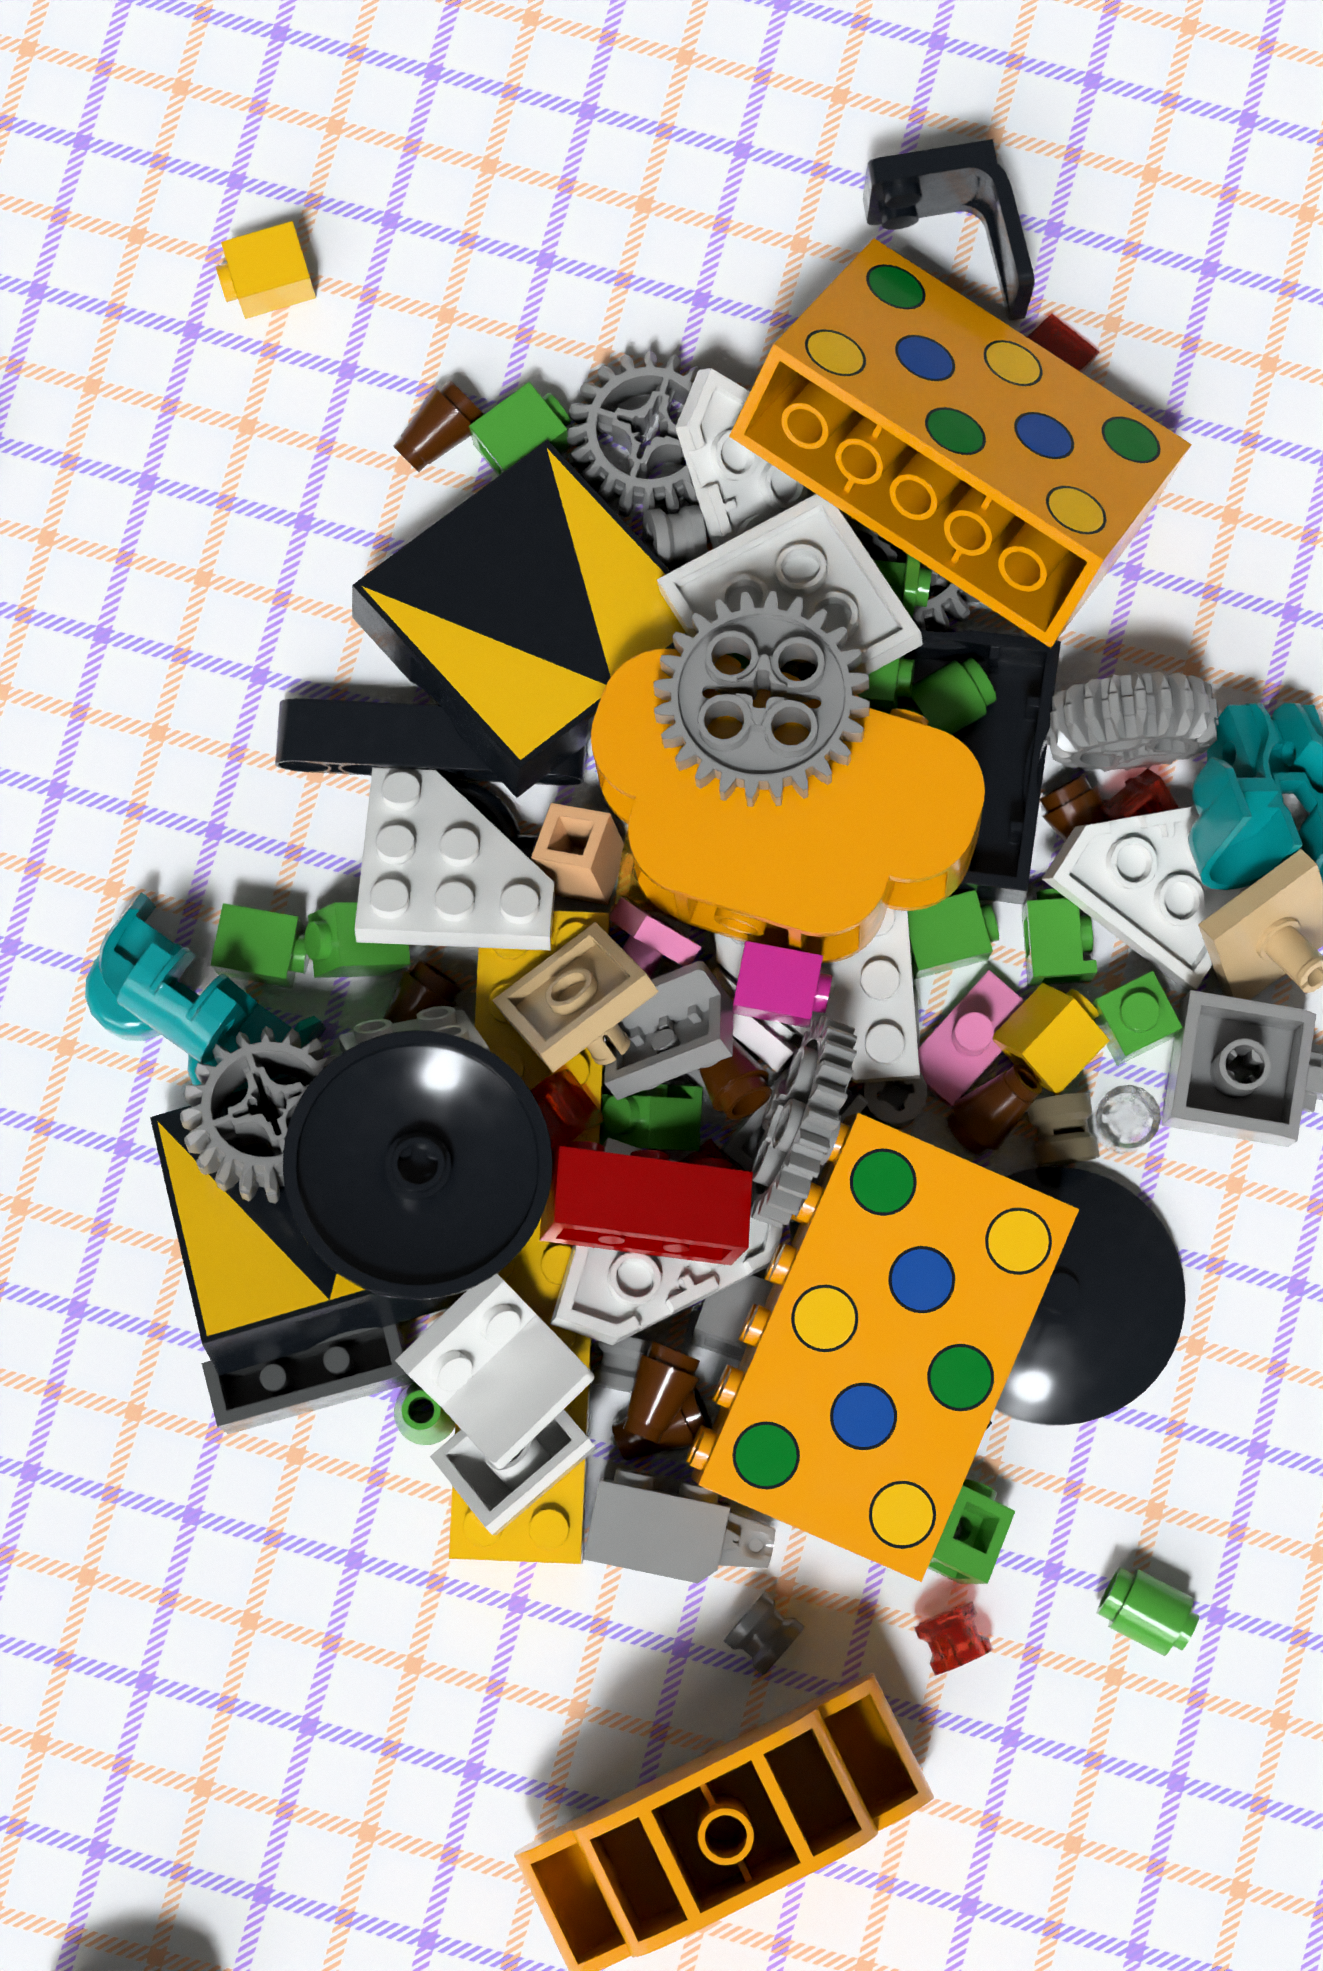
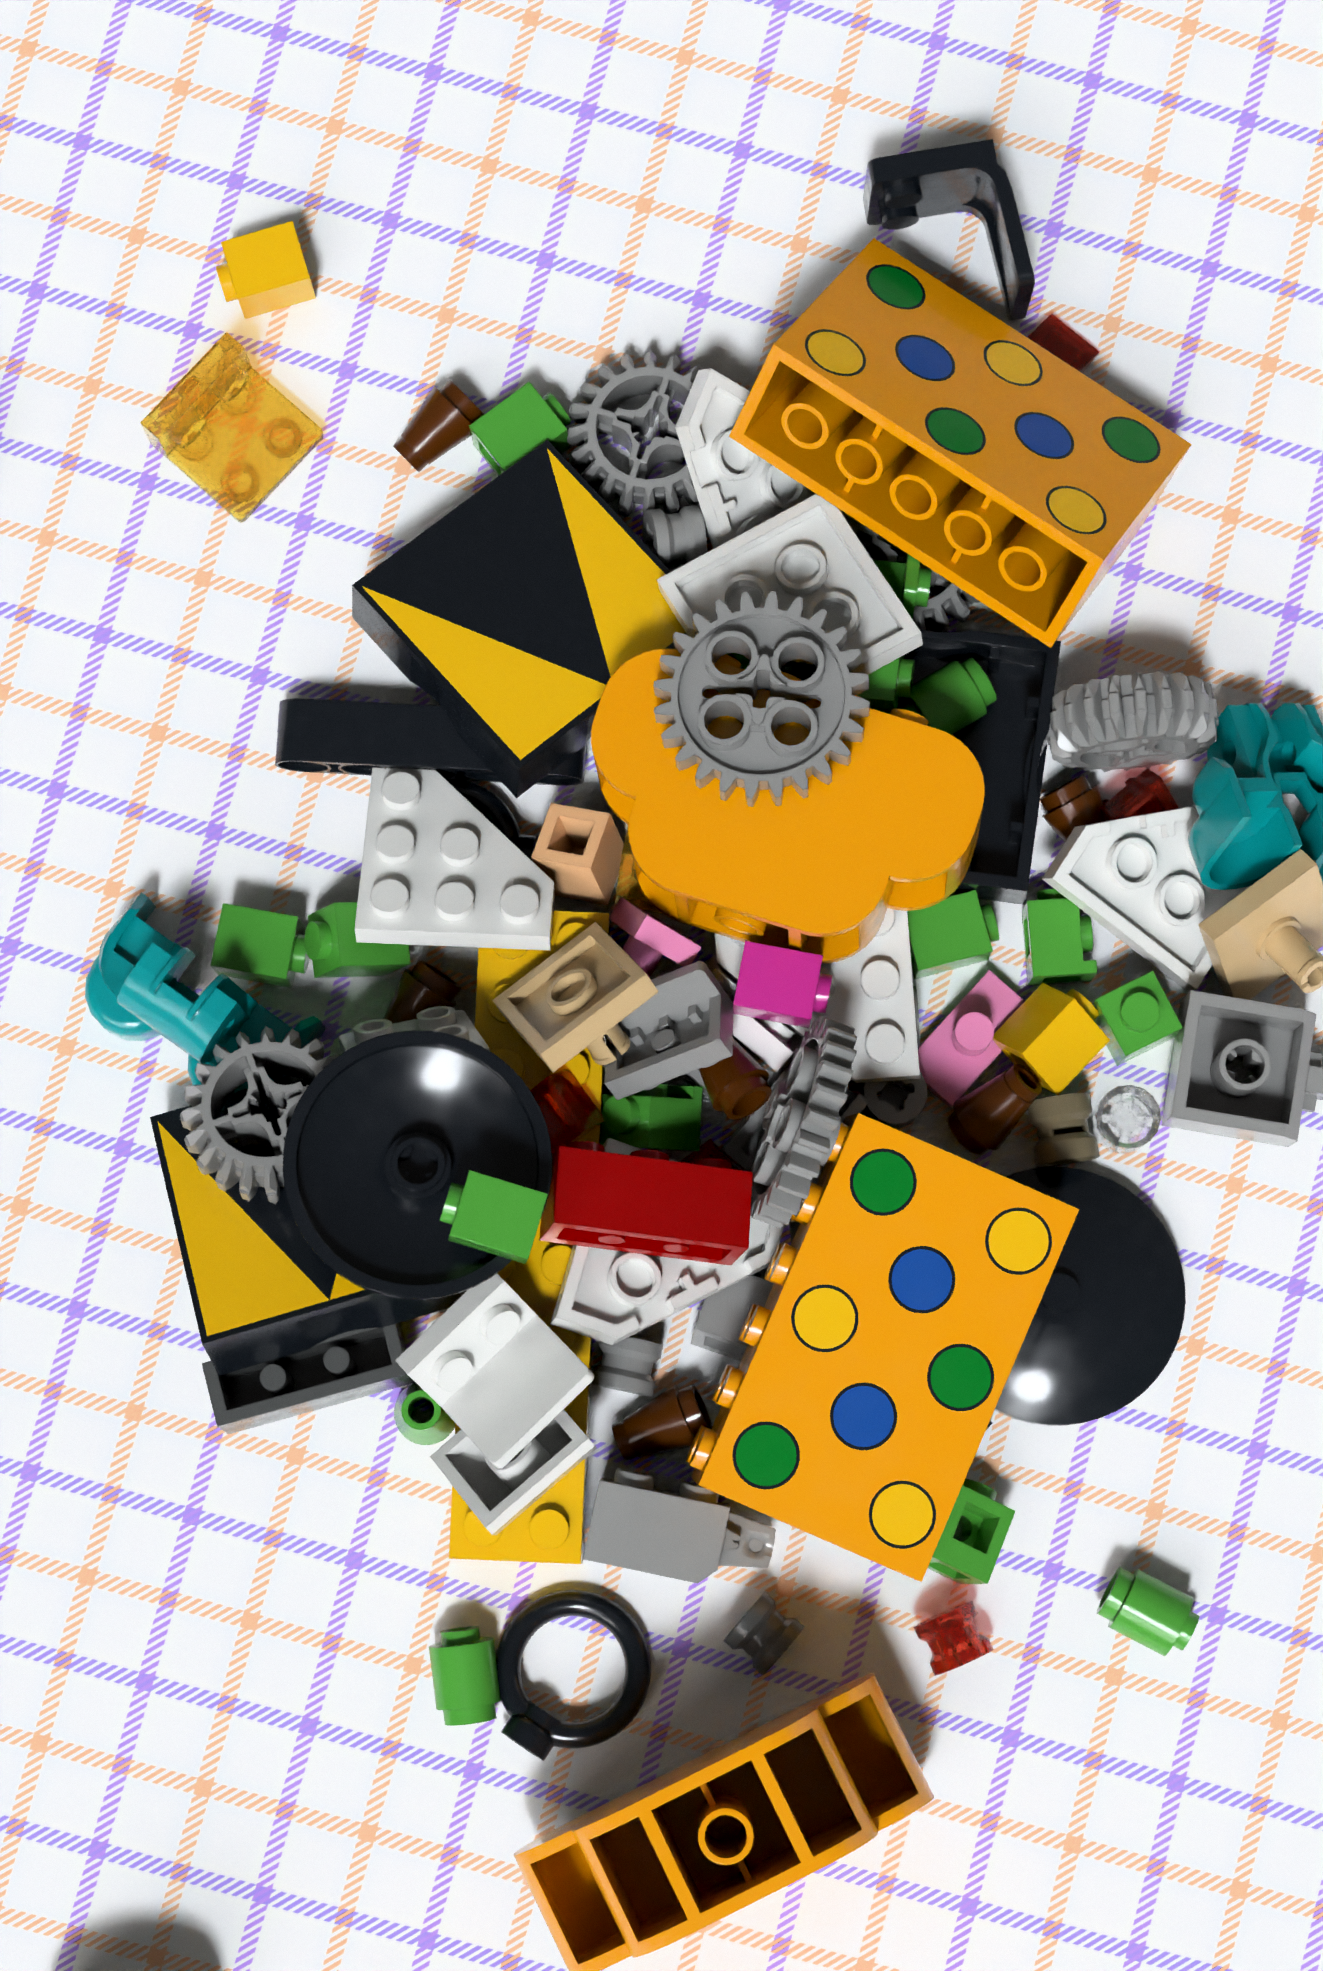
reddish brown cone [623,1341,700,1444] -> none
none -> clear yellow bracket [140,332,324,523]
none -> bright green brick [429,1626,501,1726]
none -> bright green brick [440,1170,548,1264]
none -> black piece [496,1590,651,1761]

